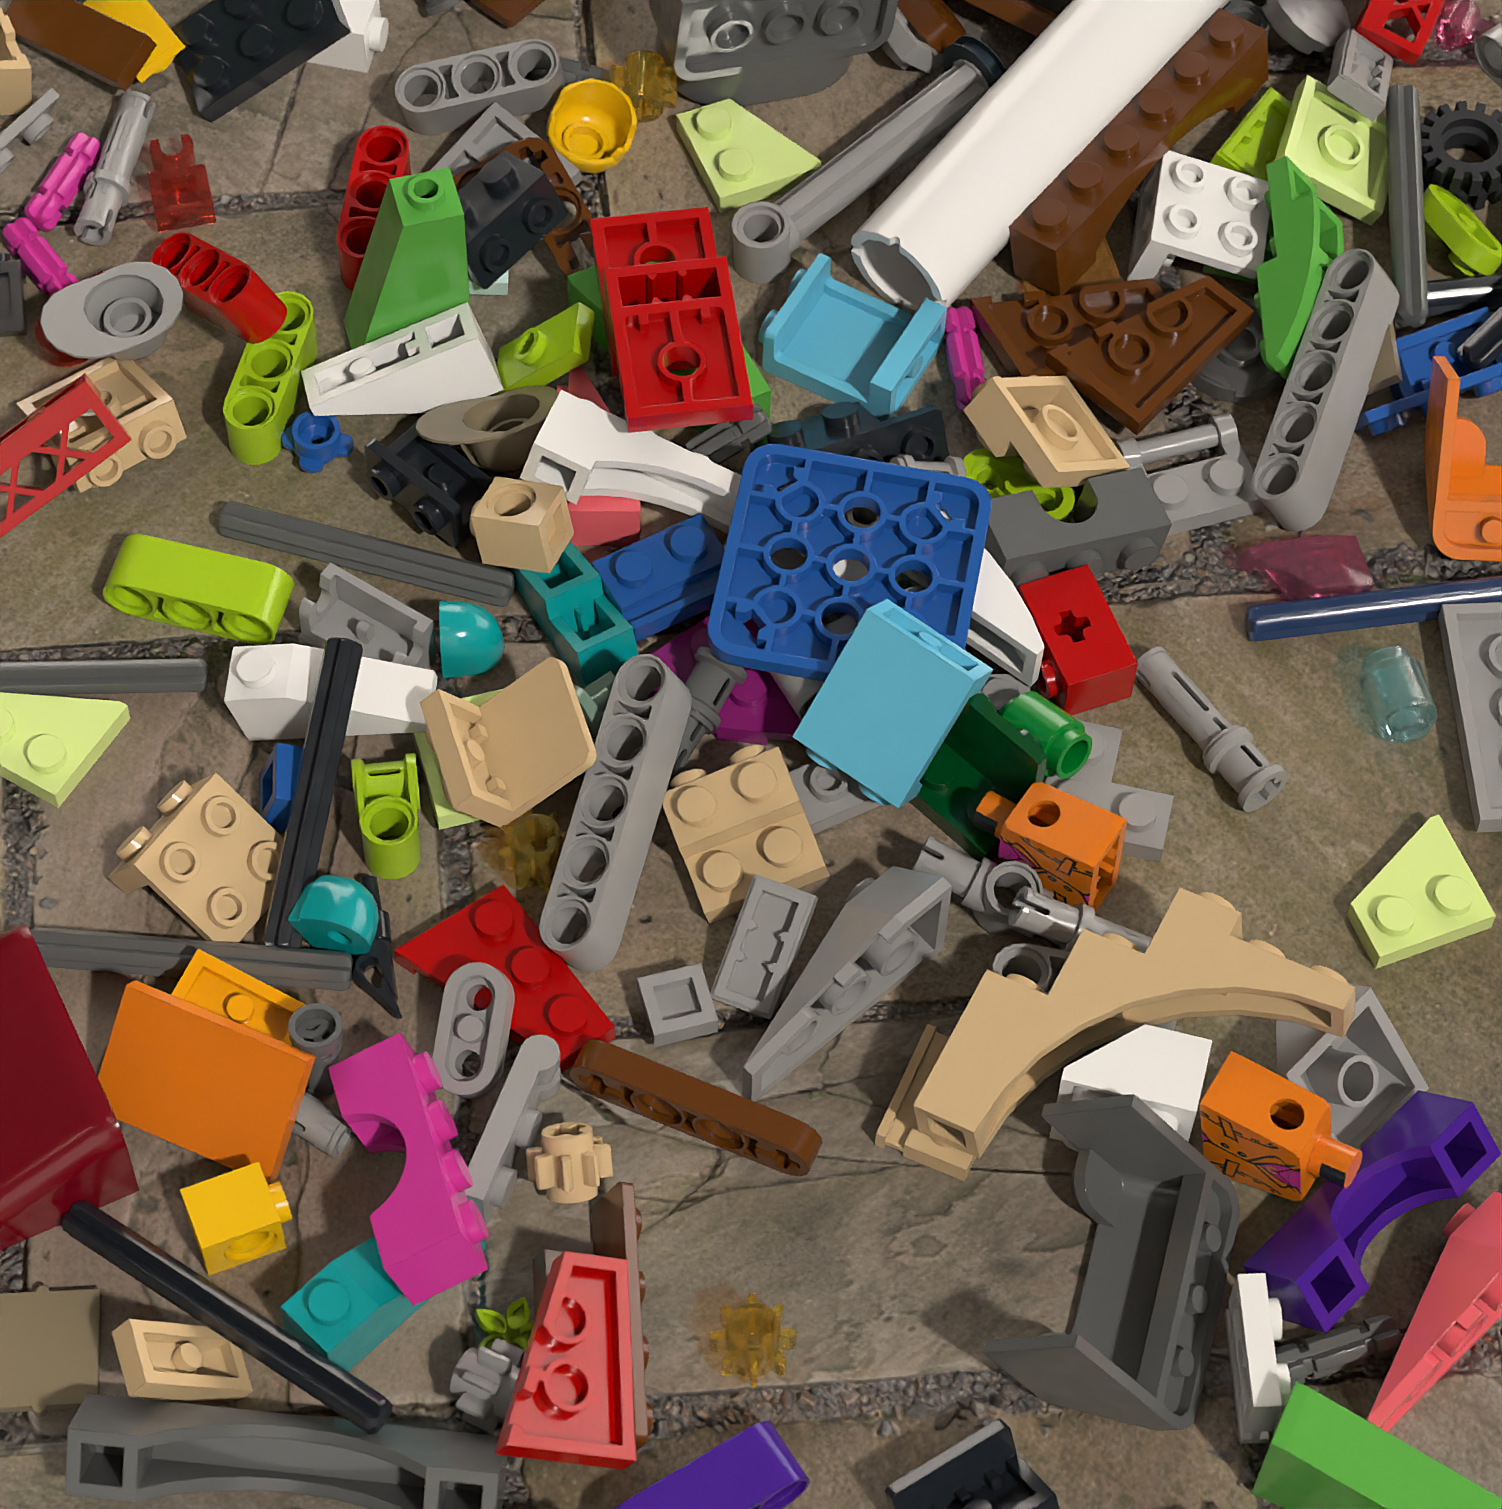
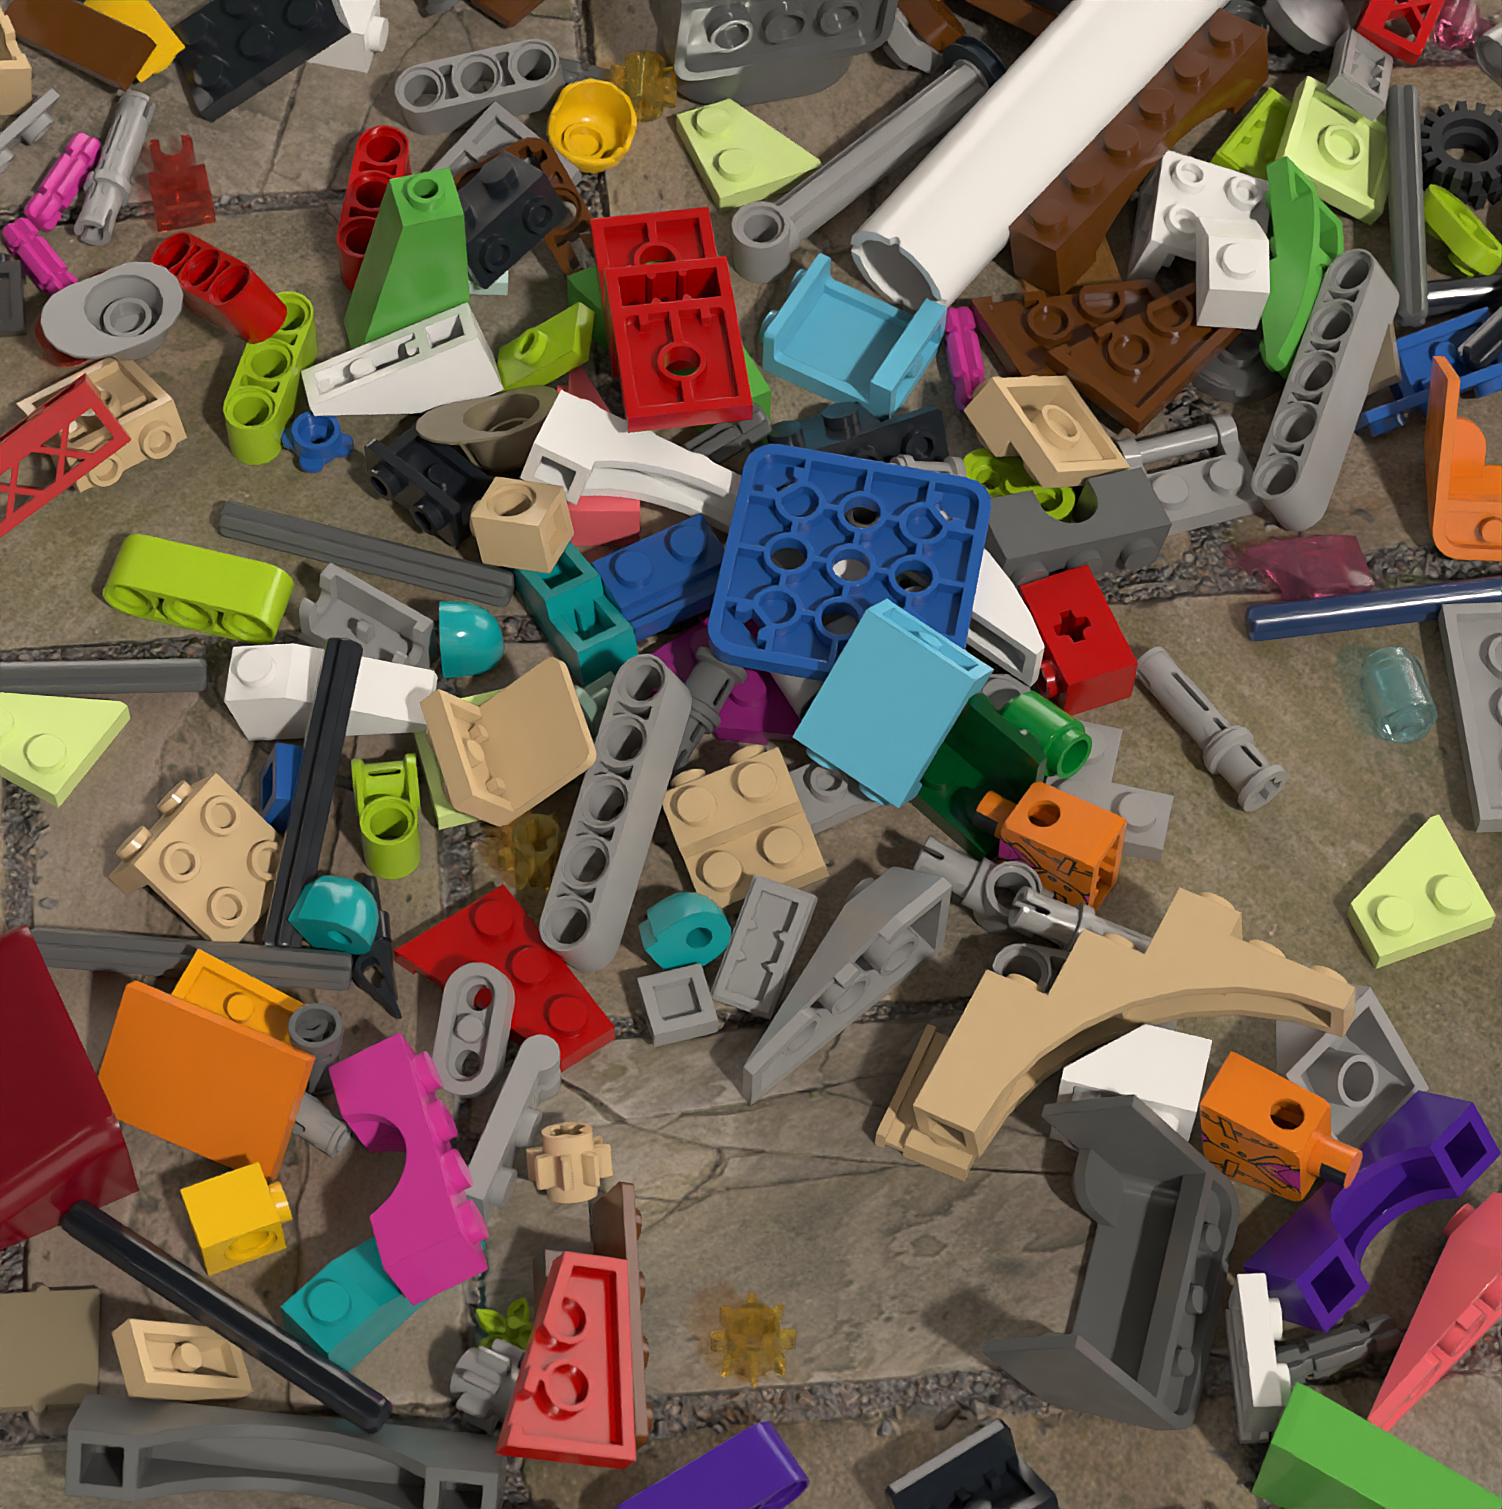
reddish brown beam [569,1040,823,1177] -> none
none -> teal piece [638,892,731,971]
none -> white slope [1196,216,1270,330]

